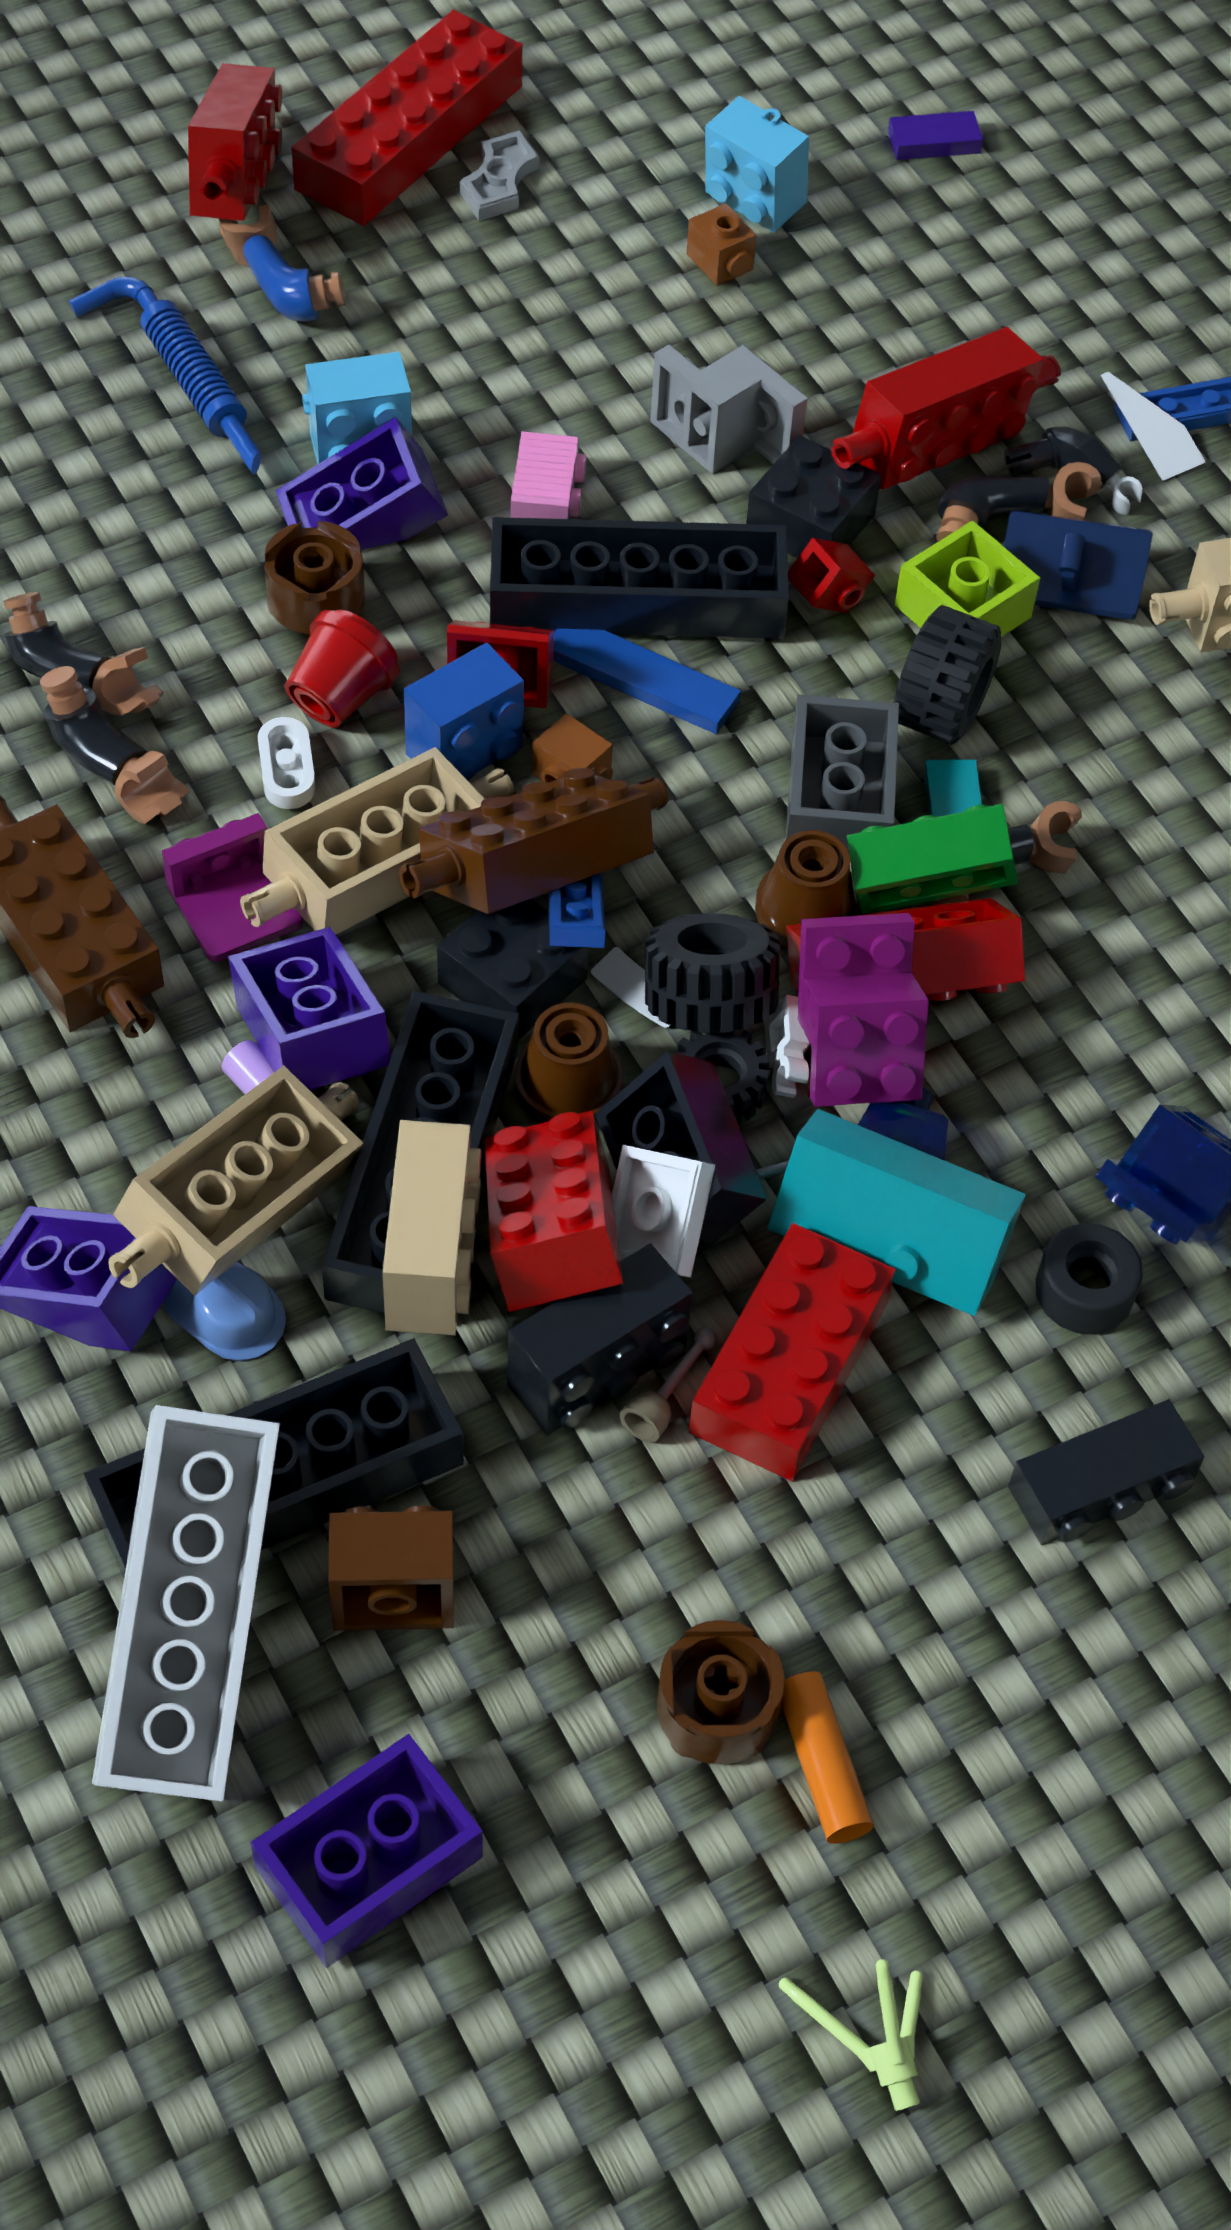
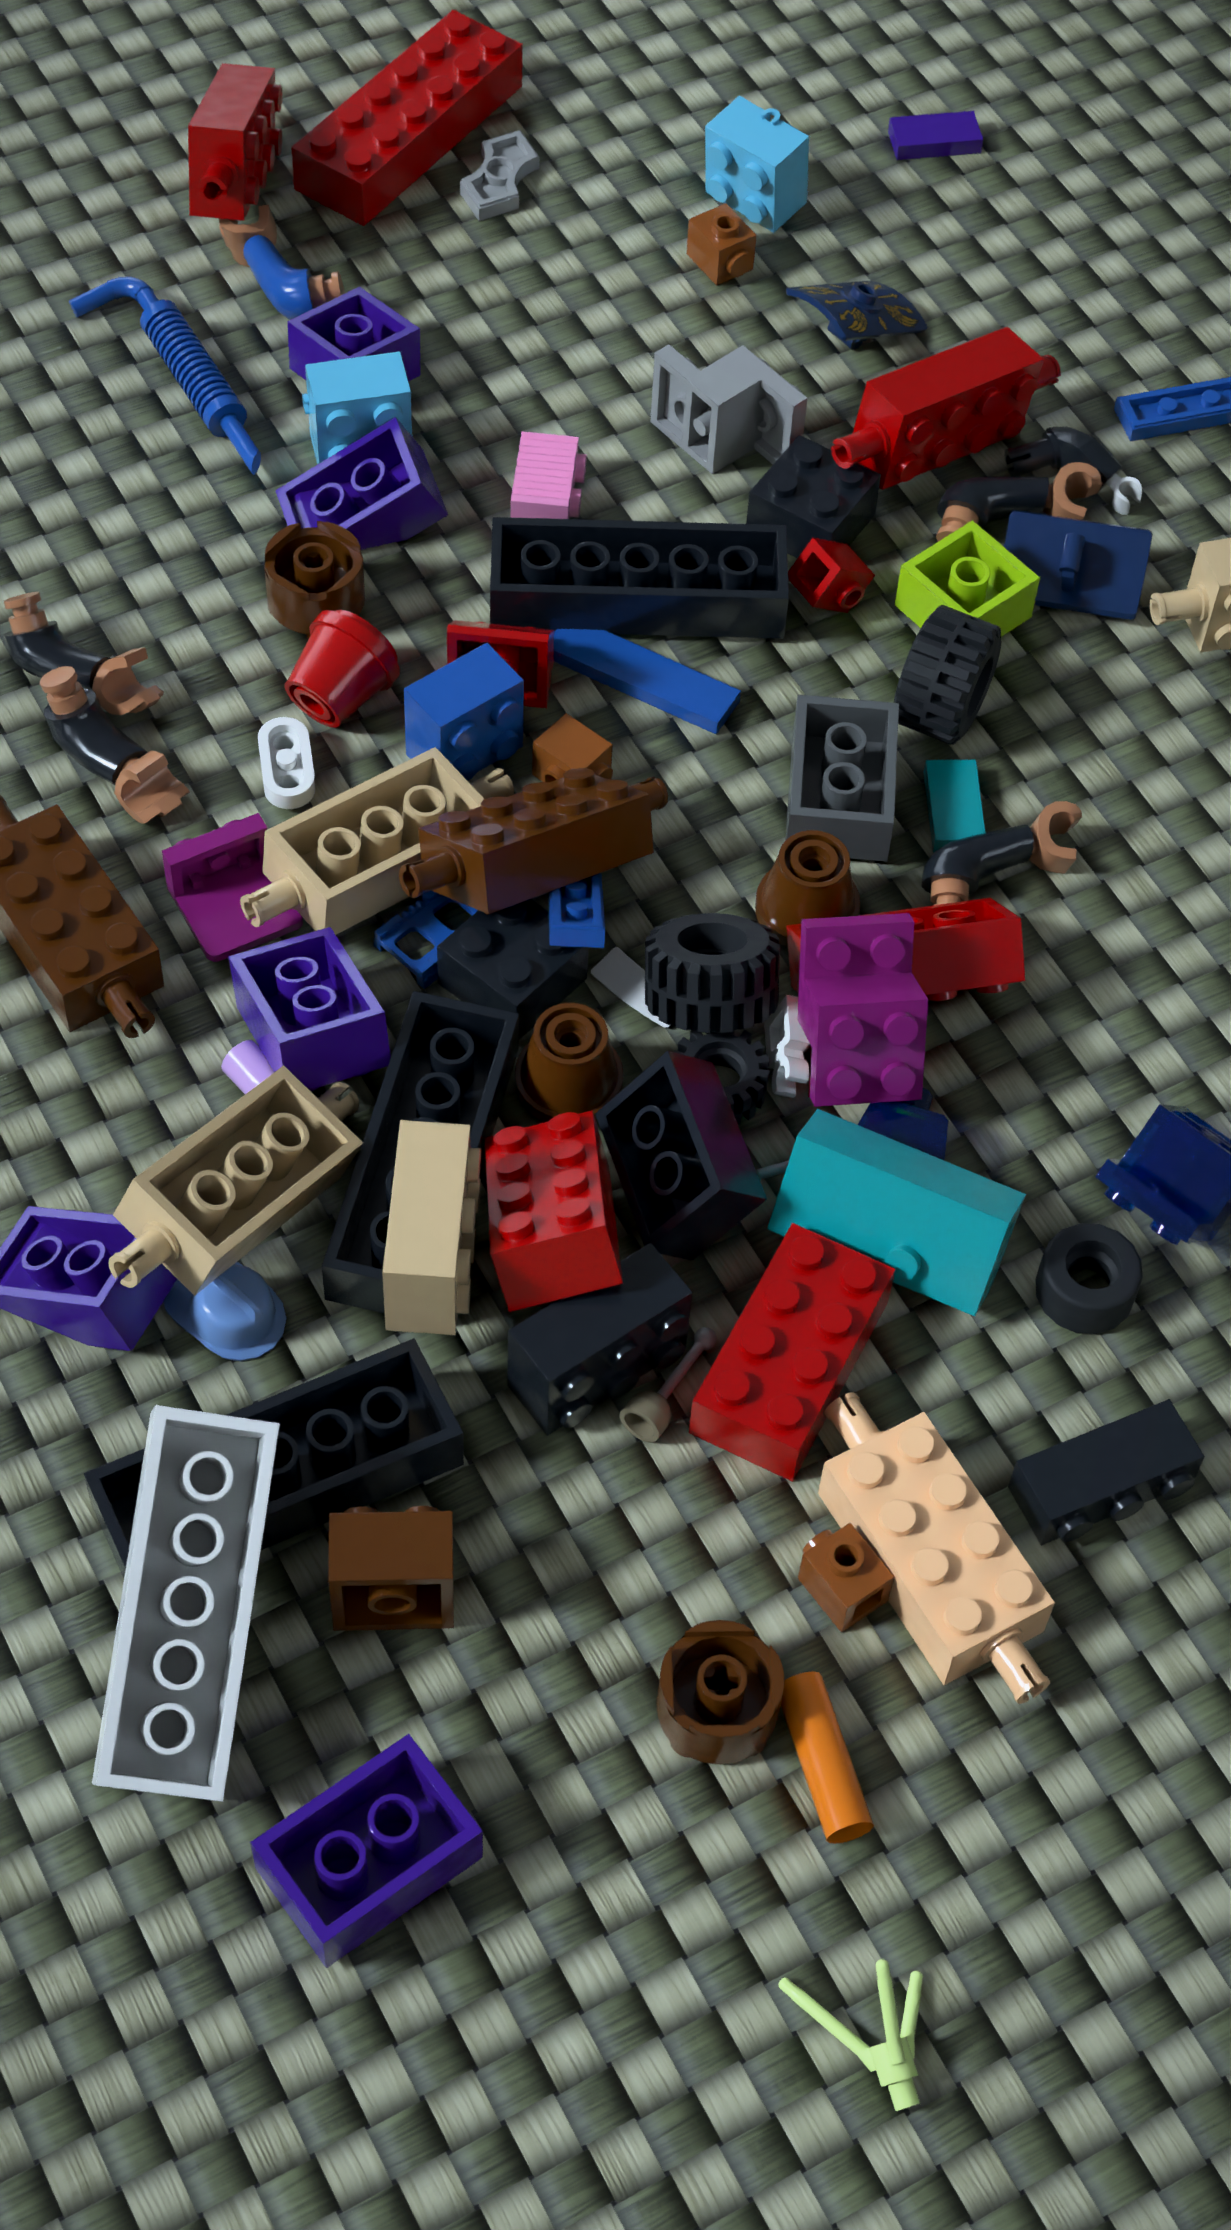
white tile [612,1145,715,1277] -> none
green brick [846,804,1018,914] -> none
white sticker [1101,372,1206,481] -> none
none -> dark purple brick [287,287,420,382]
none -> blue piece [373,891,478,989]
none -> dark blue shield [786,281,927,350]
none -> dark orange brick [798,1523,895,1633]
none -> light nougat brick [818,1392,1055,1704]

